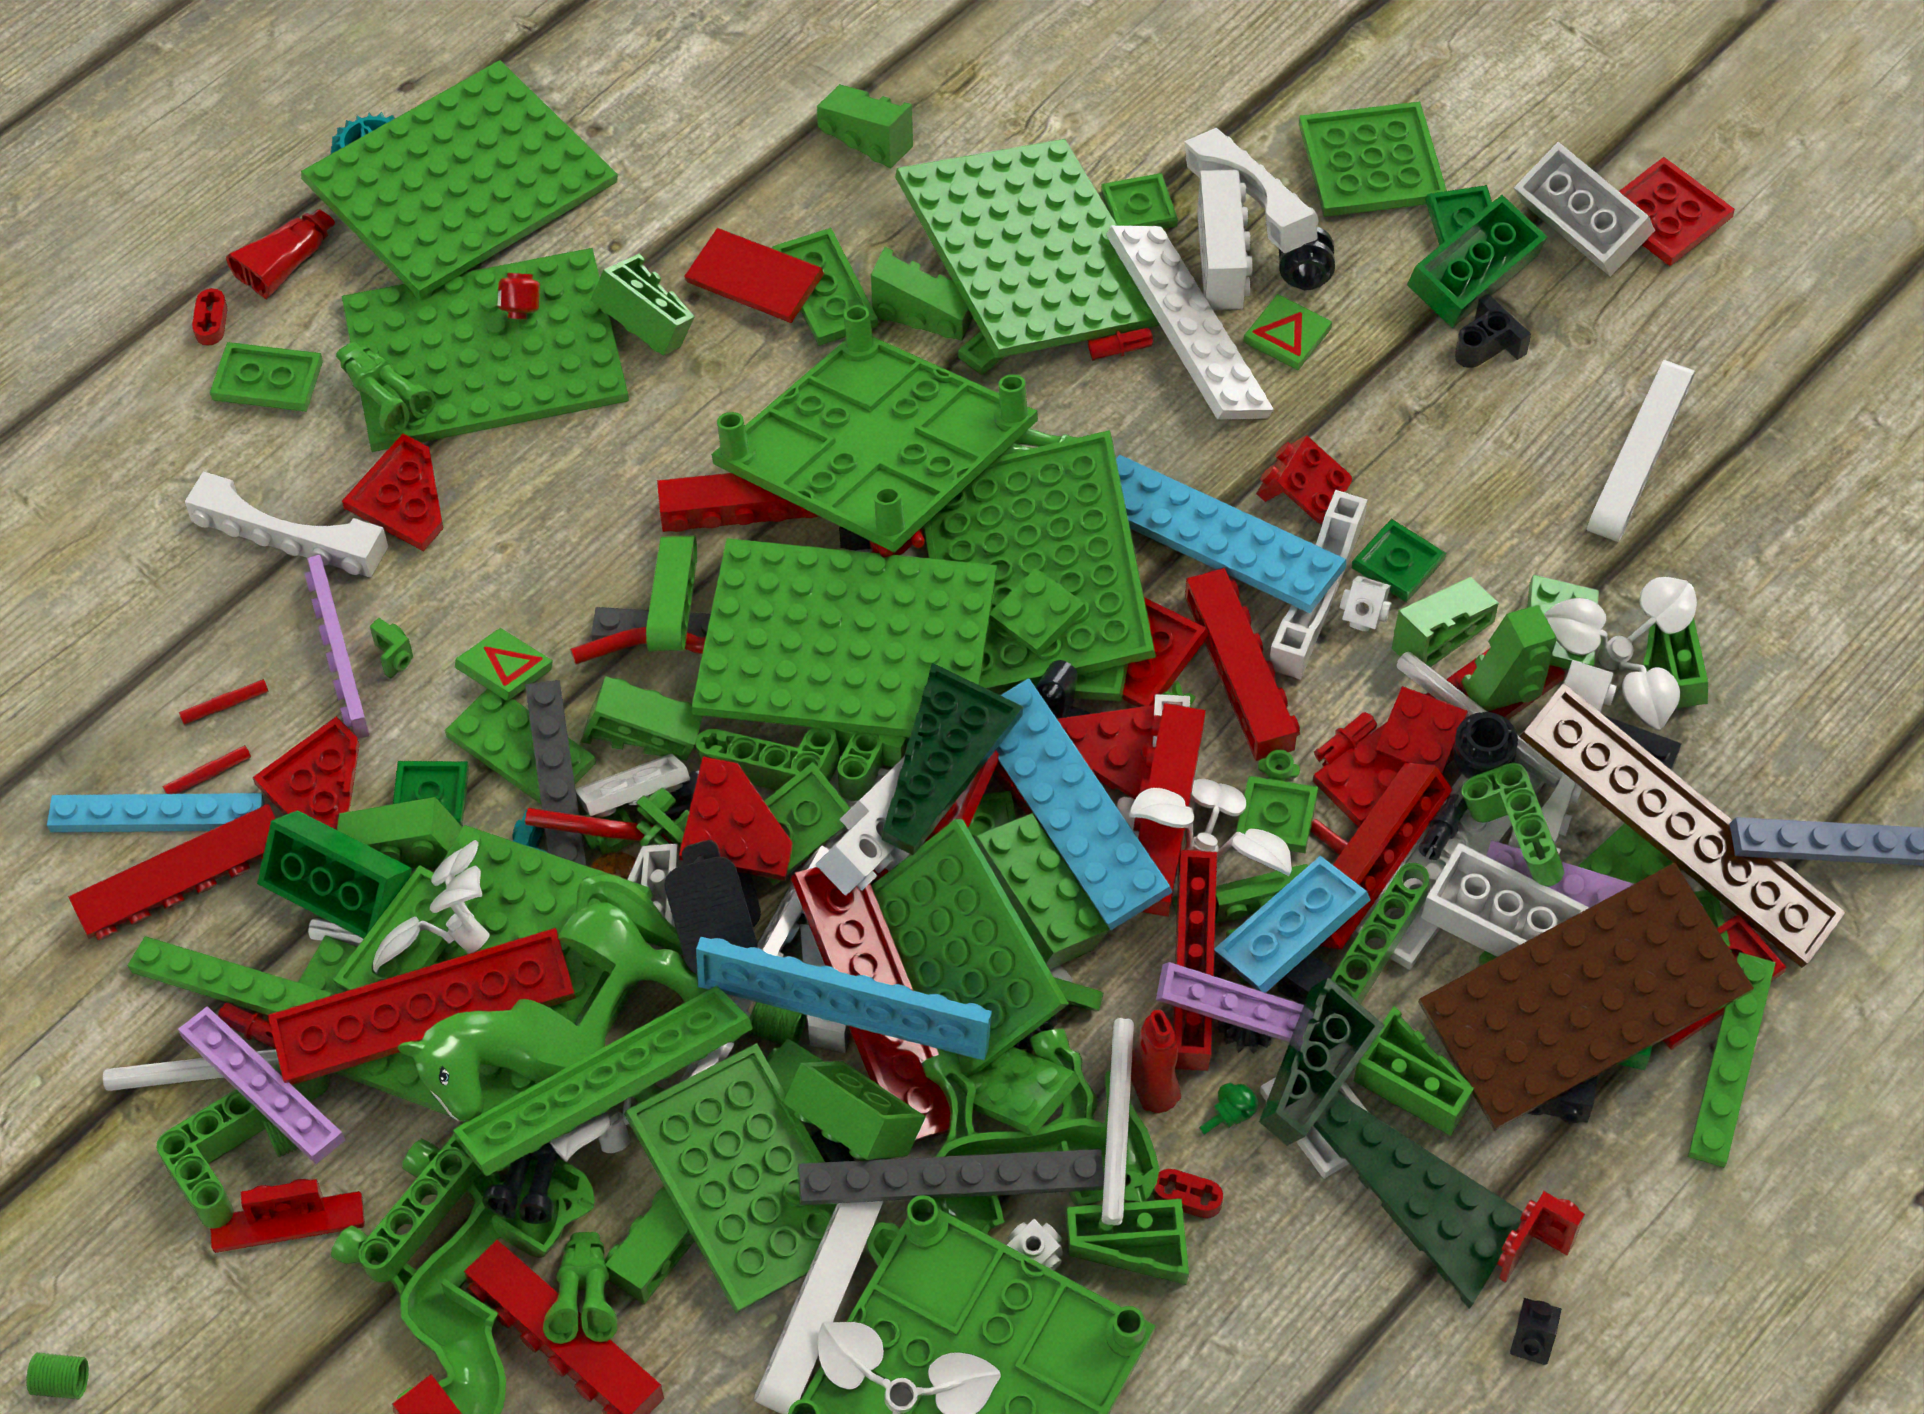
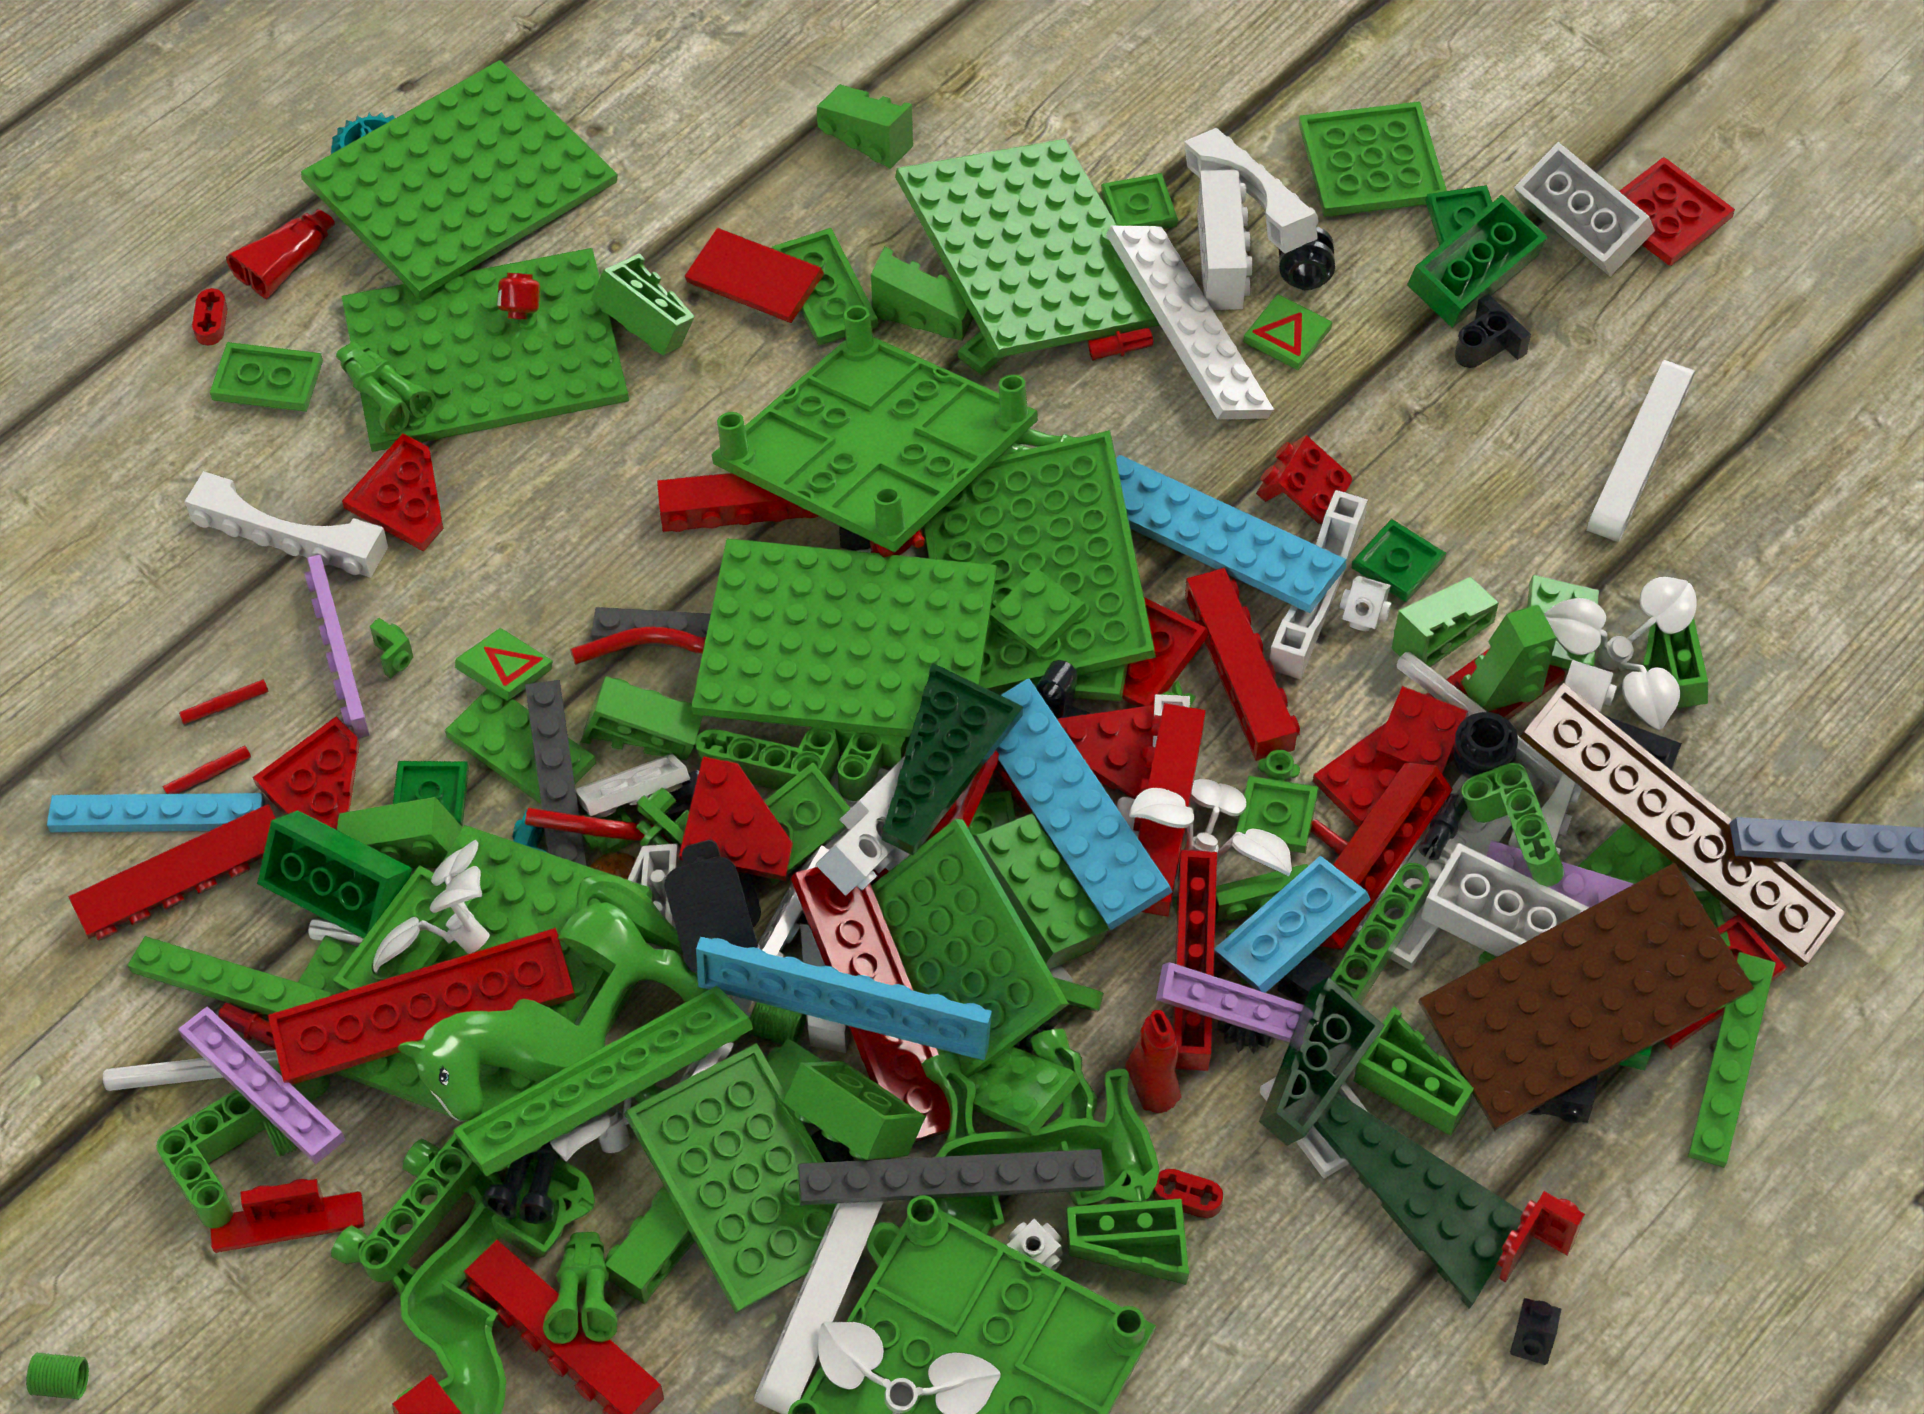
bright green beam [646,536,697,652] -> none
white axle [1102,1018,1134,1225] -> none
green piece [1199,1083,1259,1135] -> none
red axle [1314,712,1377,767] -> none

